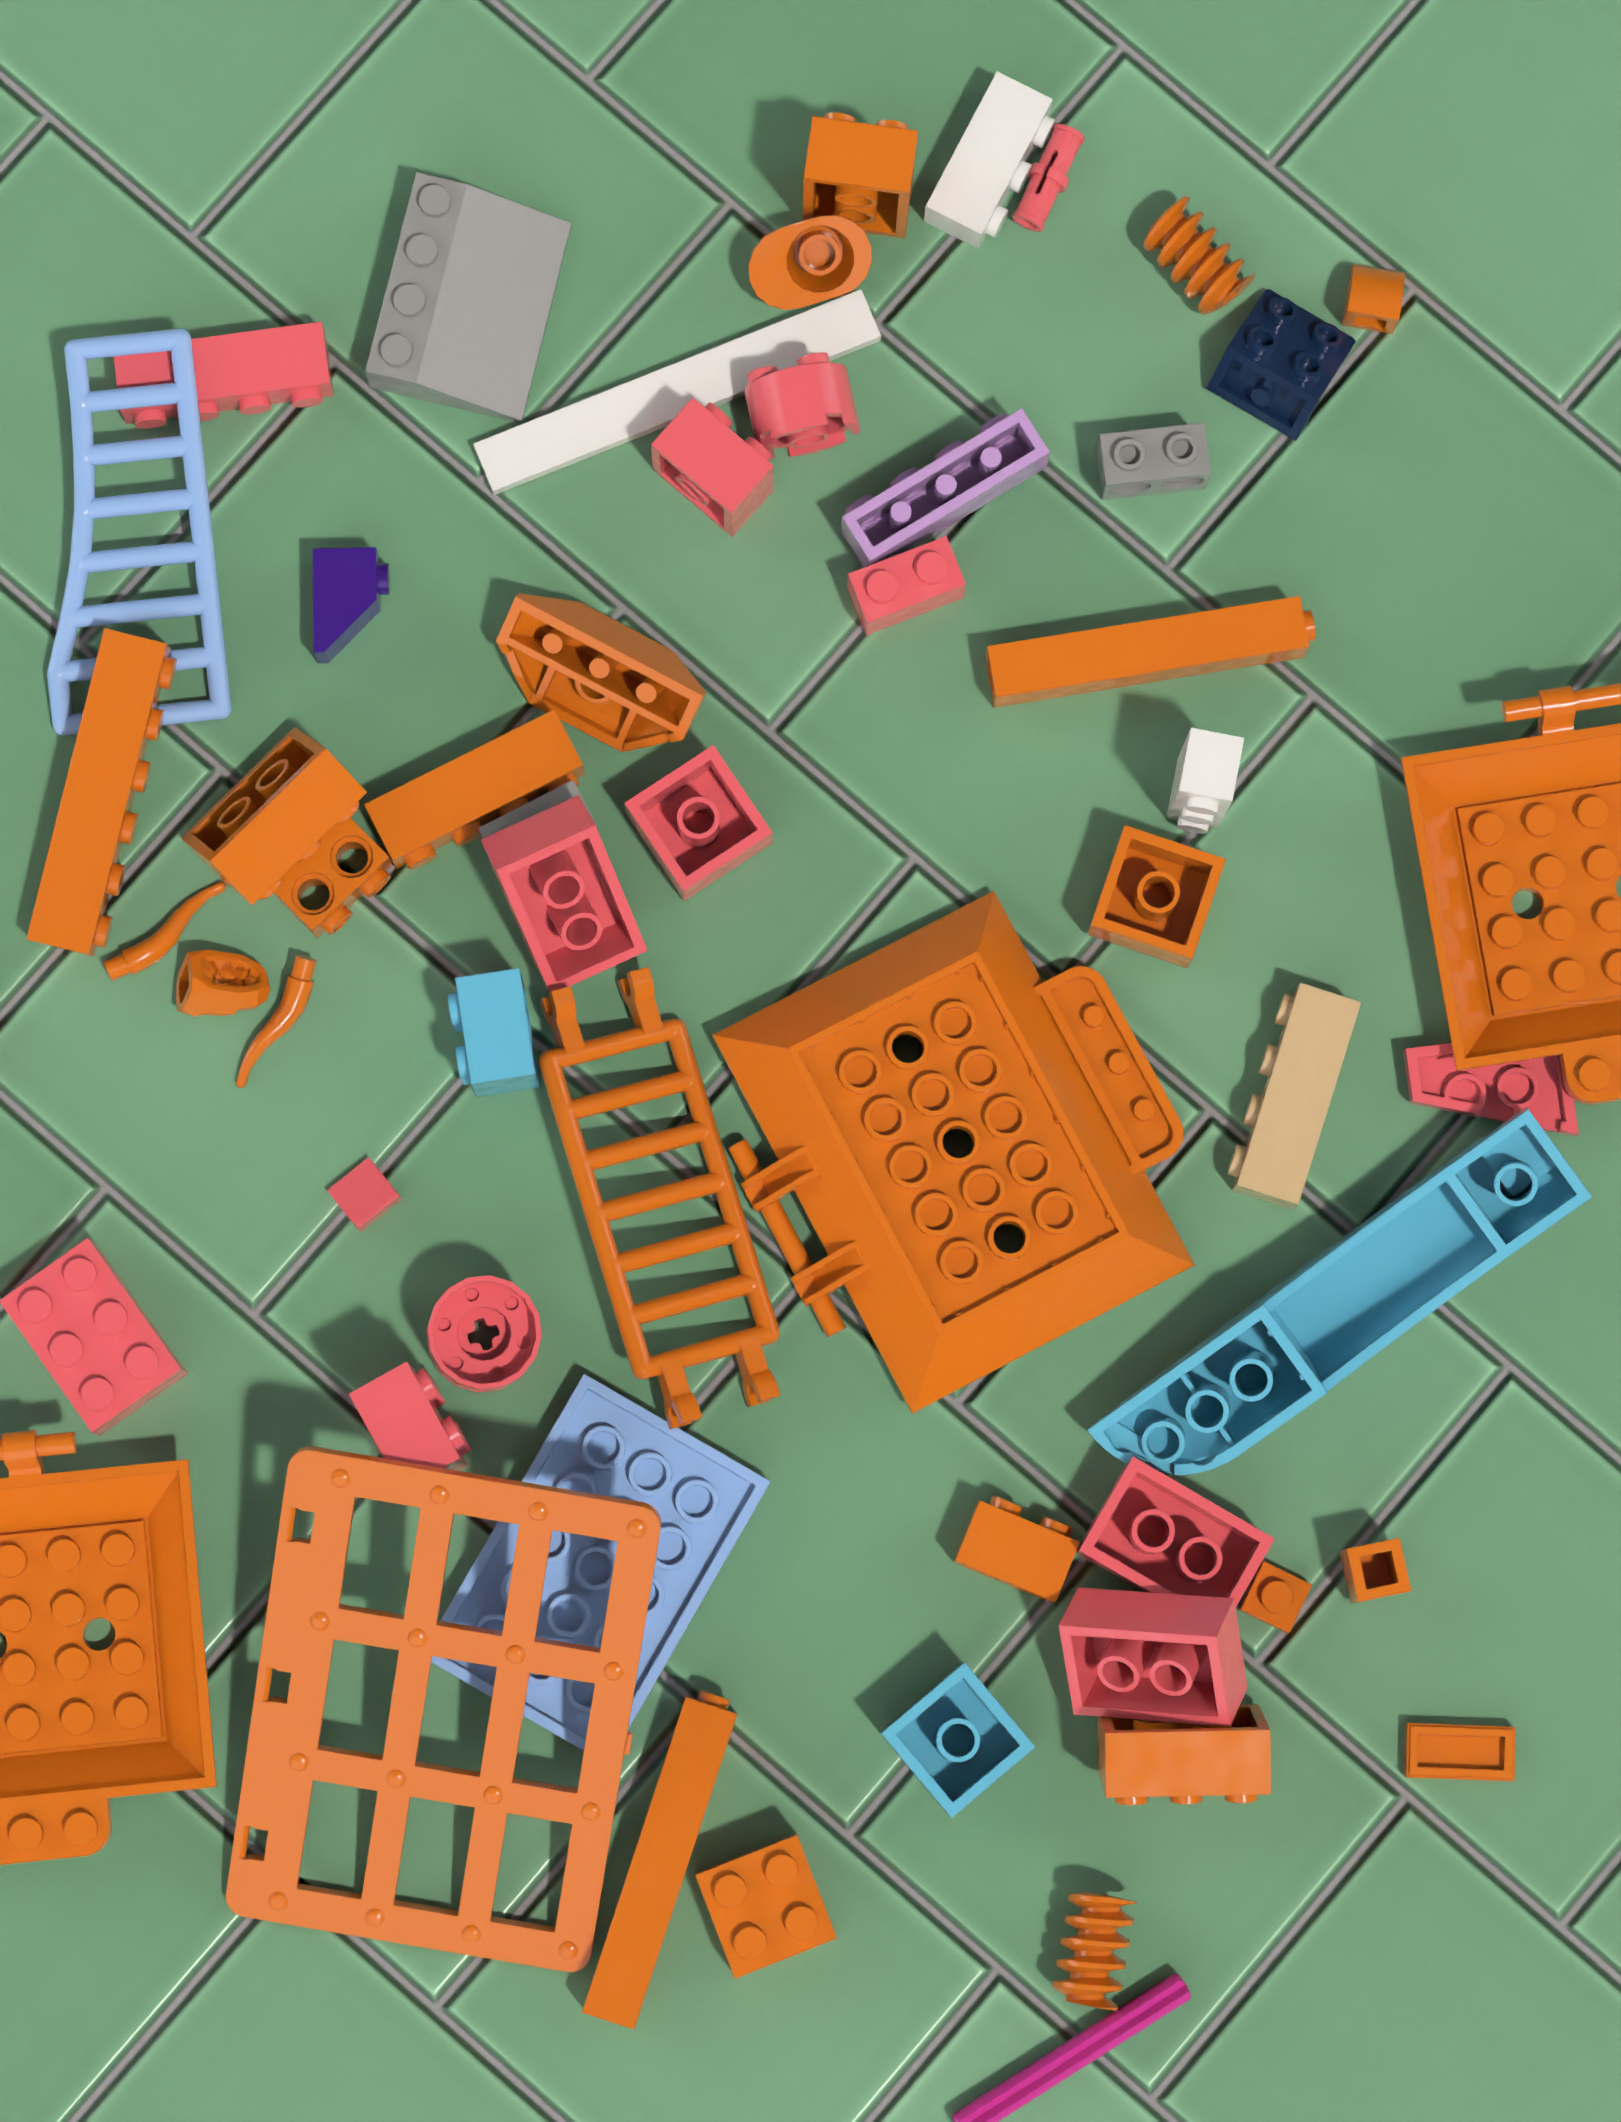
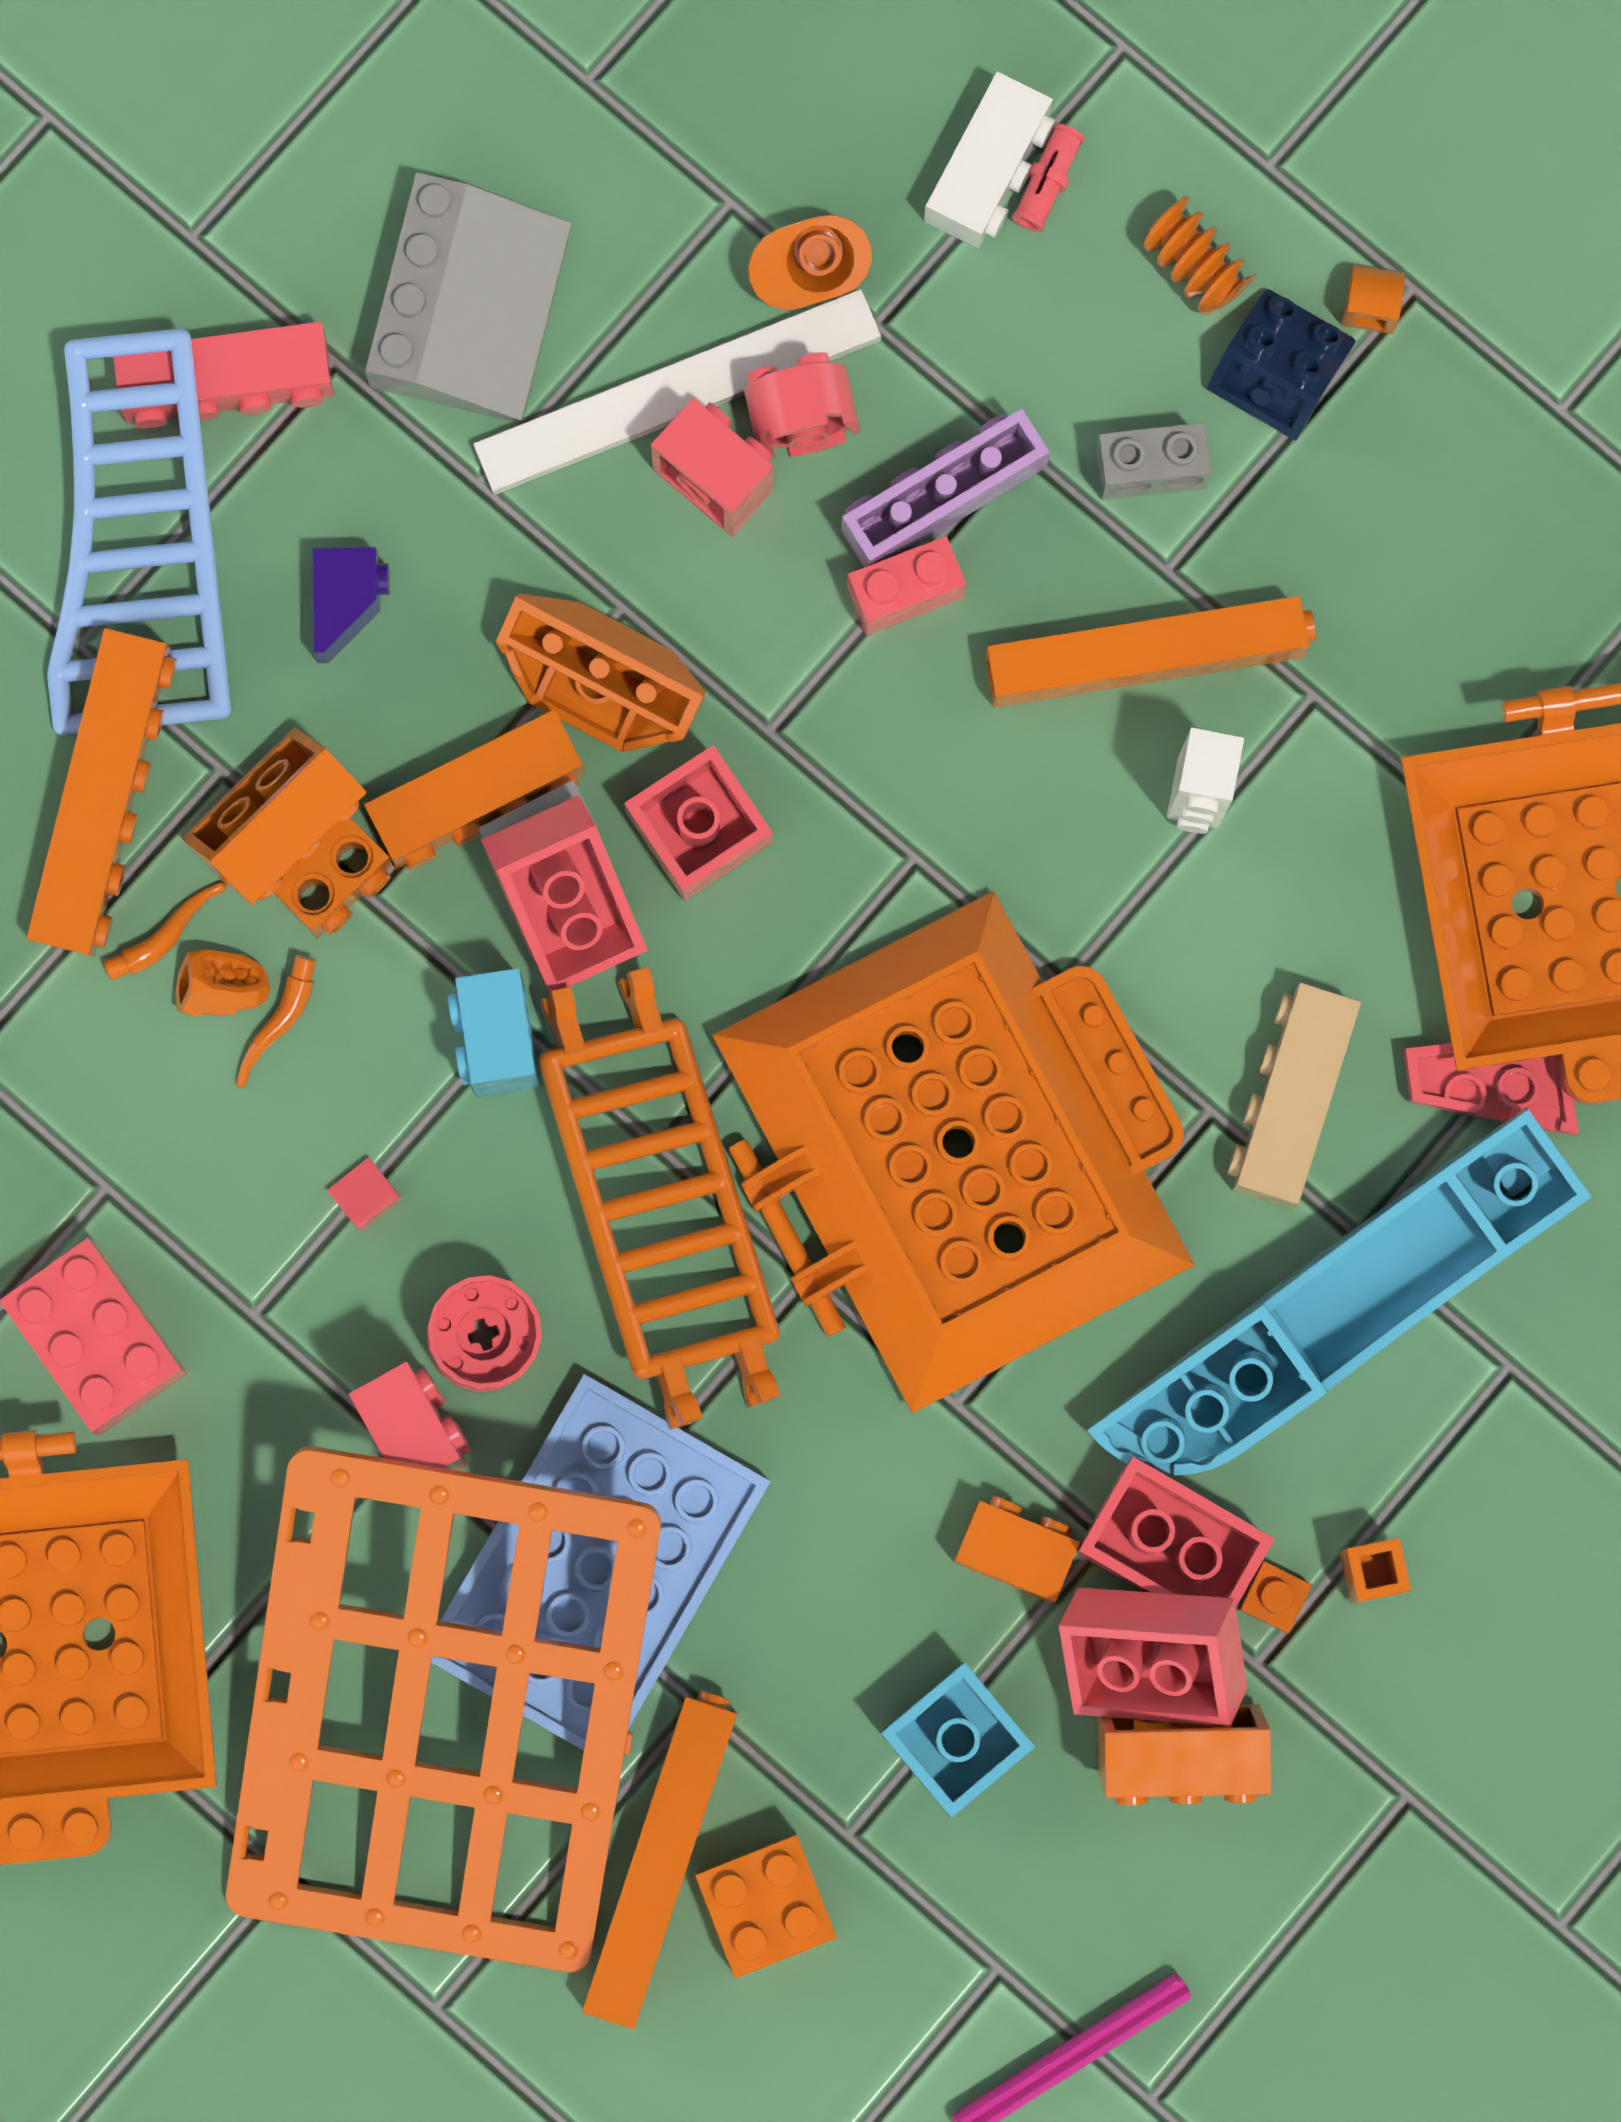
orange brick [802,112,918,238] -> none
orange piece [1052,1891,1138,2011] -> none
orange brick [1087,825,1226,968] -> none
orange tile [1404,1723,1515,1781] -> none

